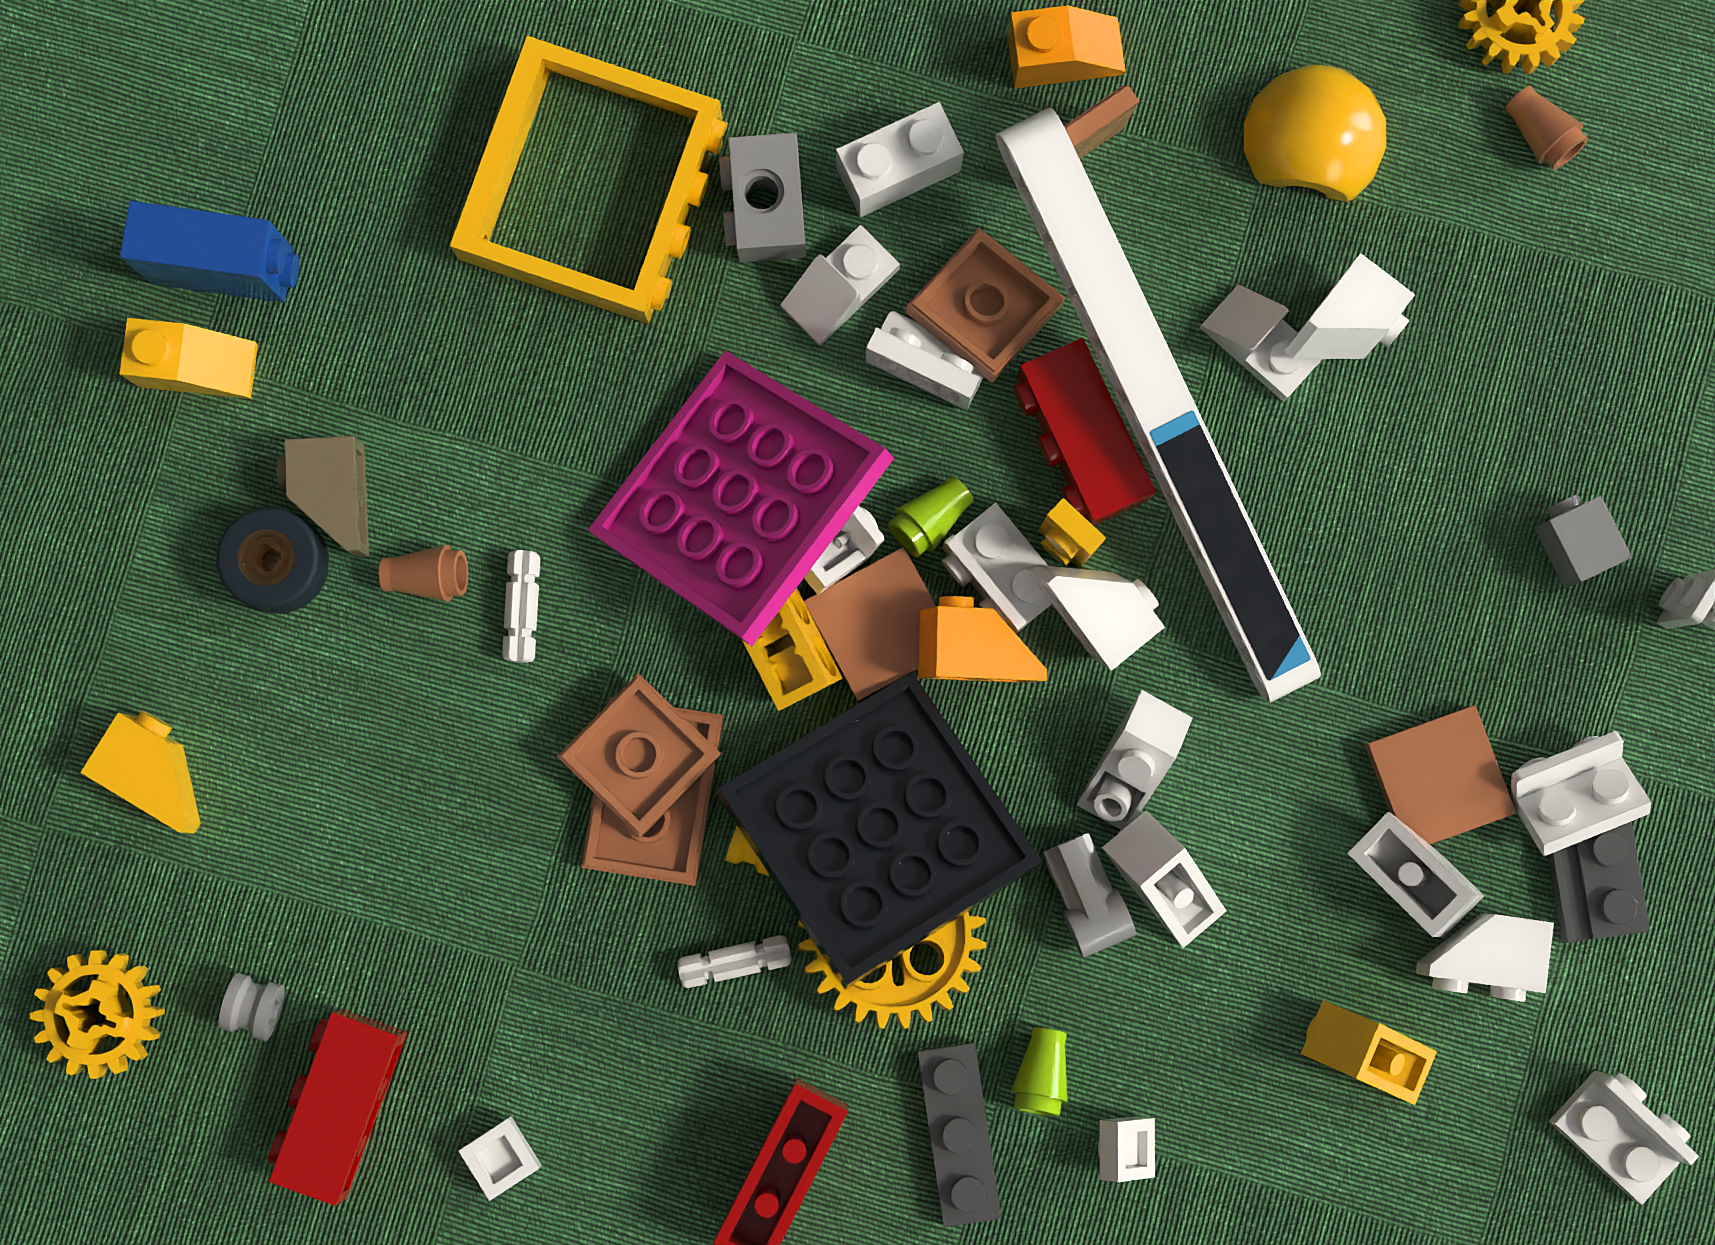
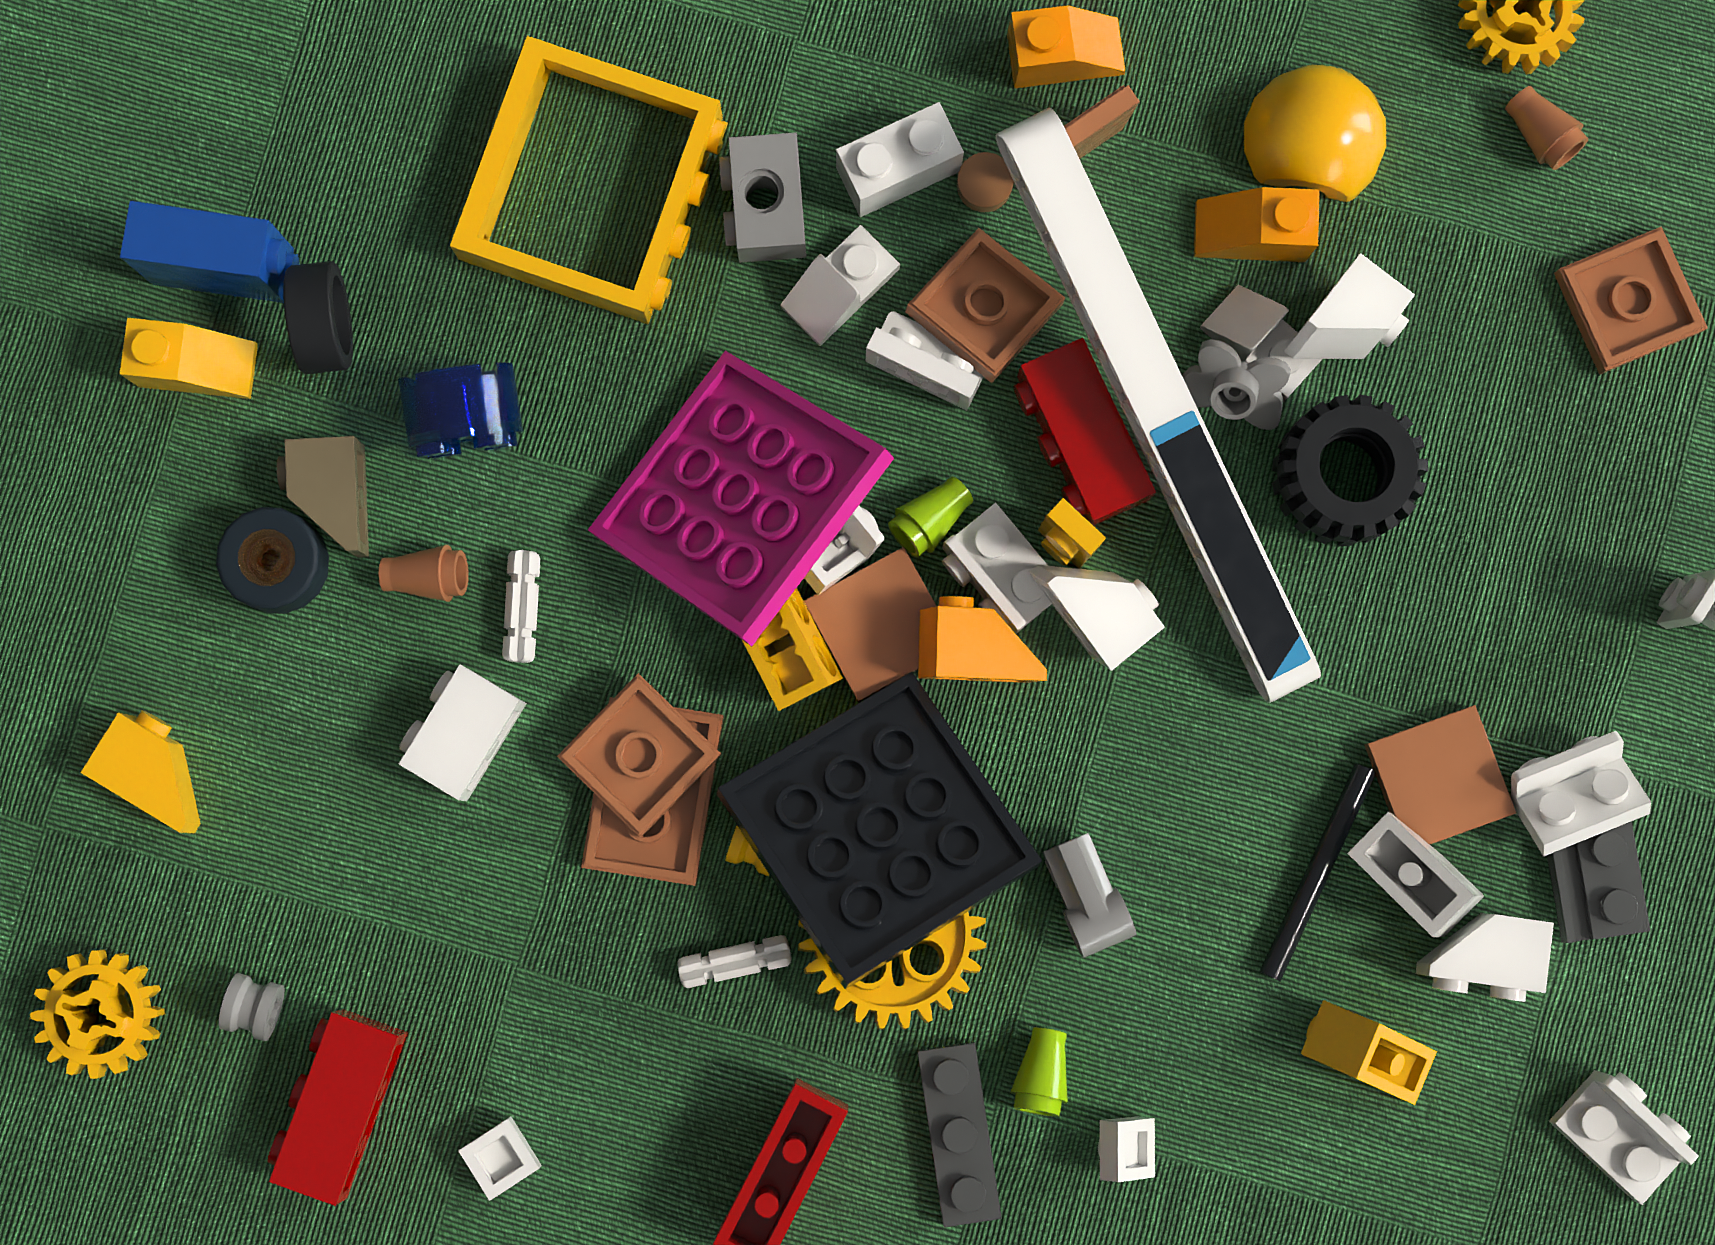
white slope [1077,690,1193,830] -> none
white slope [1102,810,1226,948] -> none
light grey brick [1534,494,1632,588] -> none
none -> black tyre [283,261,353,374]
none -> clear blue brick [398,362,523,459]
none -> white brick [399,664,527,801]
none -> medium nougat tile [957,152,1014,212]
none -> light grey animal [1182,339,1291,430]
none -> light orange slope [1194,187,1319,262]
none -> black bar [1259,764,1376,982]
none -> black tyre [1272,394,1428,546]
none -> nougat tile [1554,226,1708,375]

